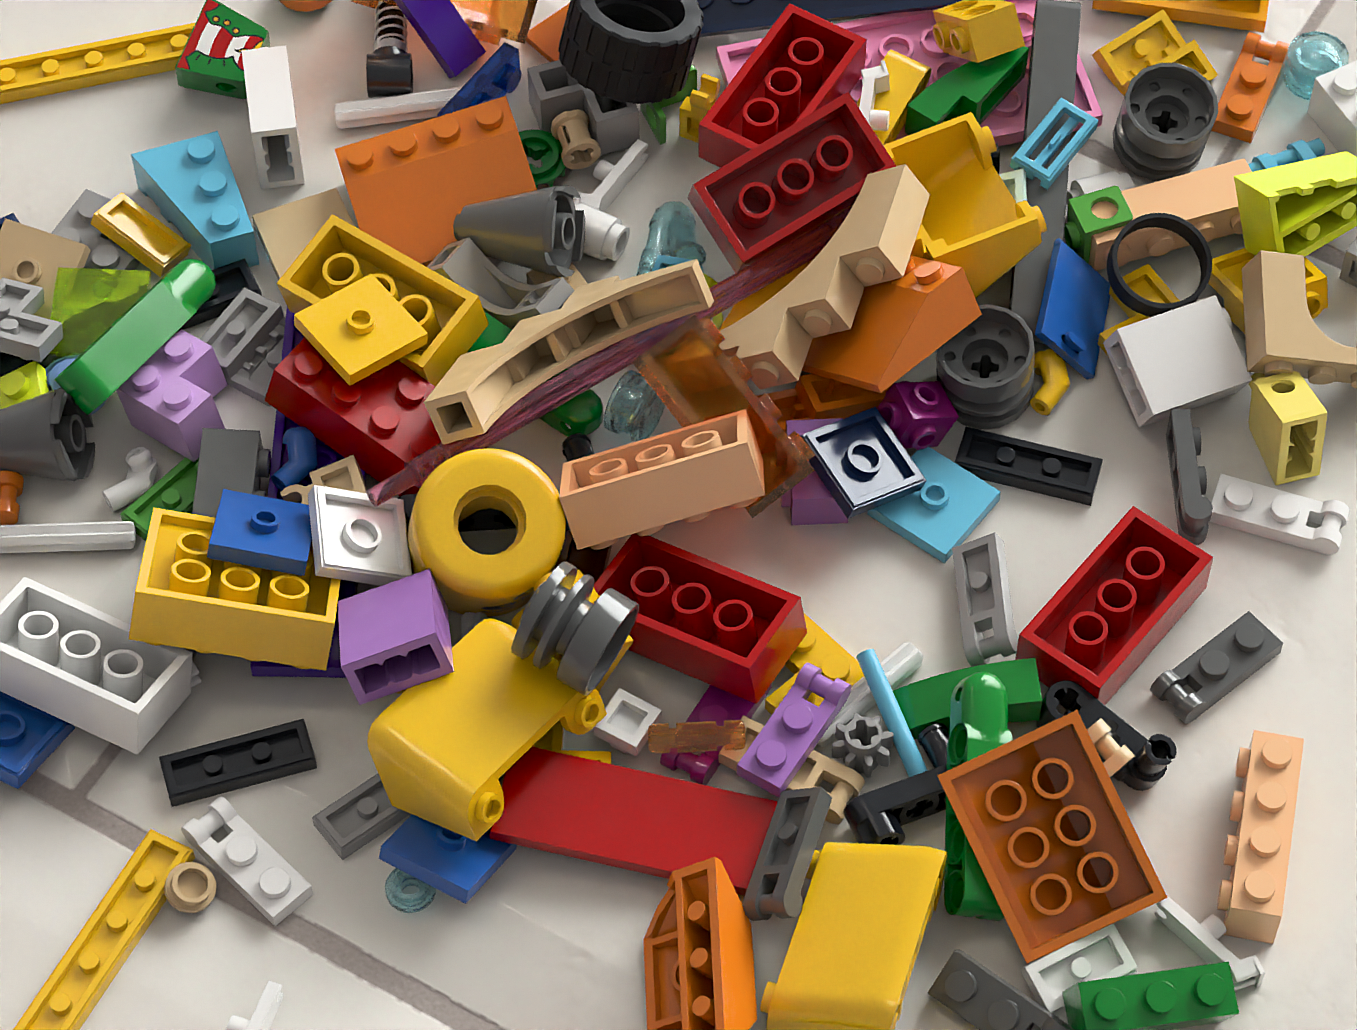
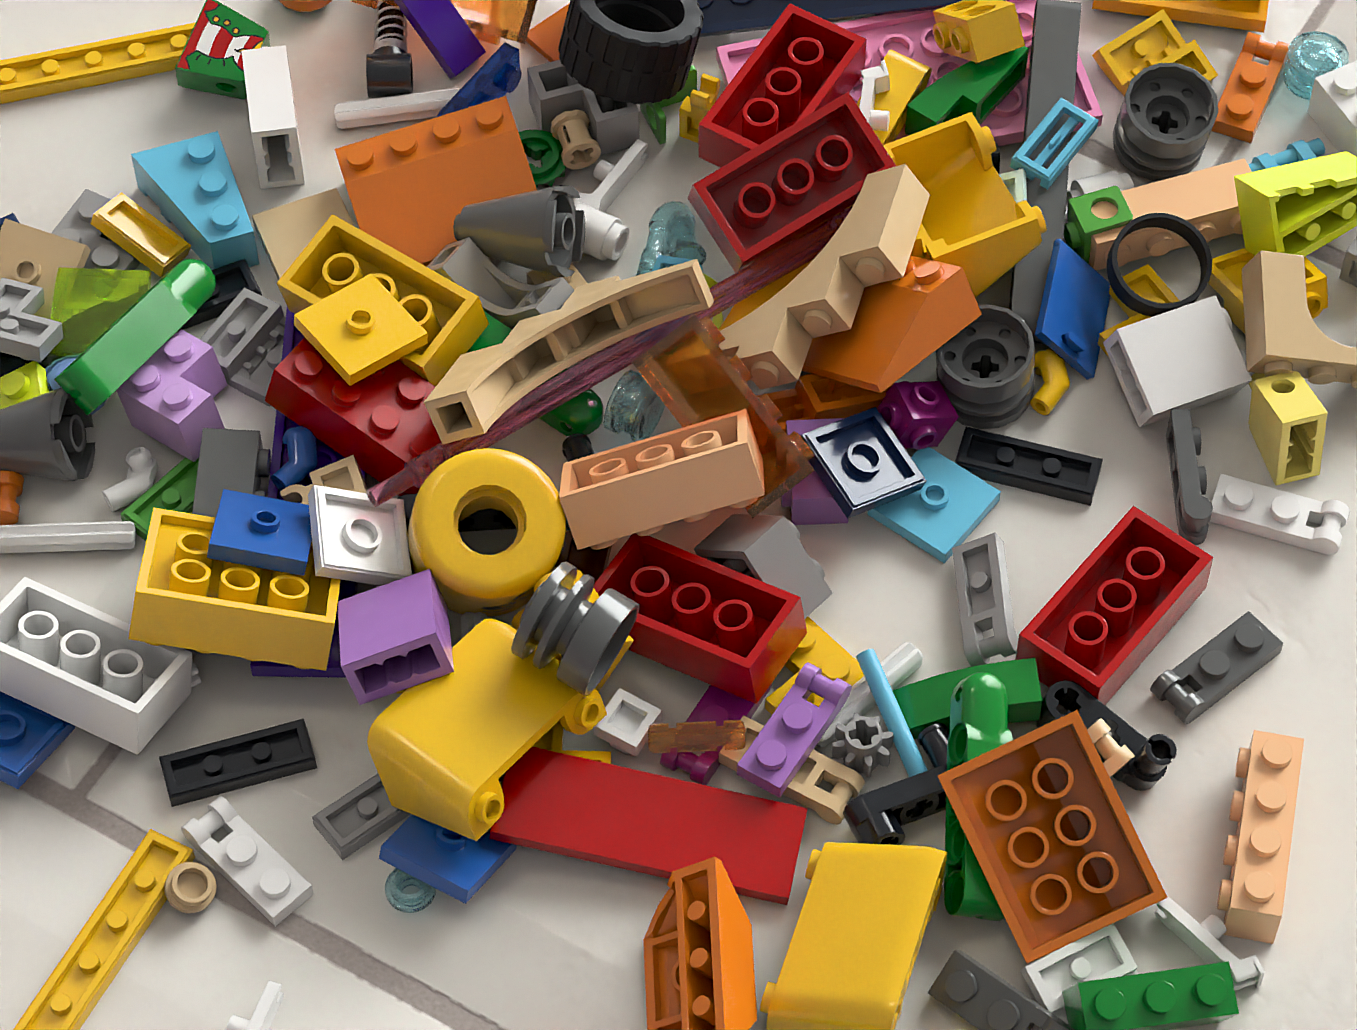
dark grey plate [743,787,832,921] -> none
none -> light grey brick [694,514,833,618]

